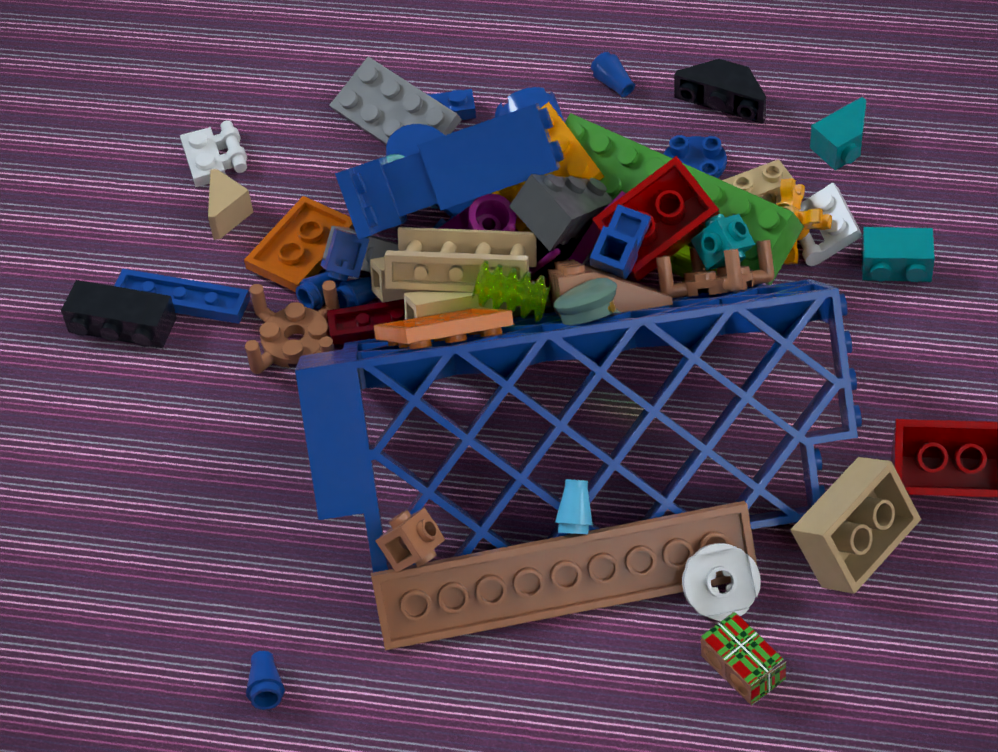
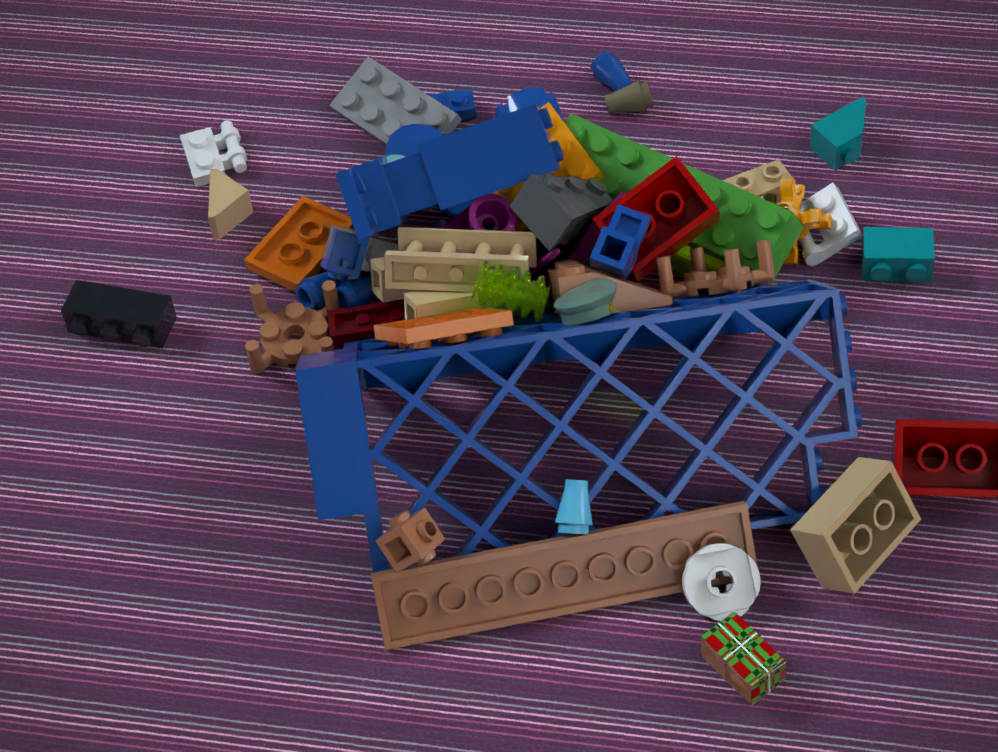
blue plate [114,269,251,324] -> none
blue cone [246,651,285,710] -> none
blue dish [663,135,727,178] -> none
black slope [674,59,766,124] -> none
teal brick [691,214,755,270] -> none
none -> dark tan cone [605,80,653,114]

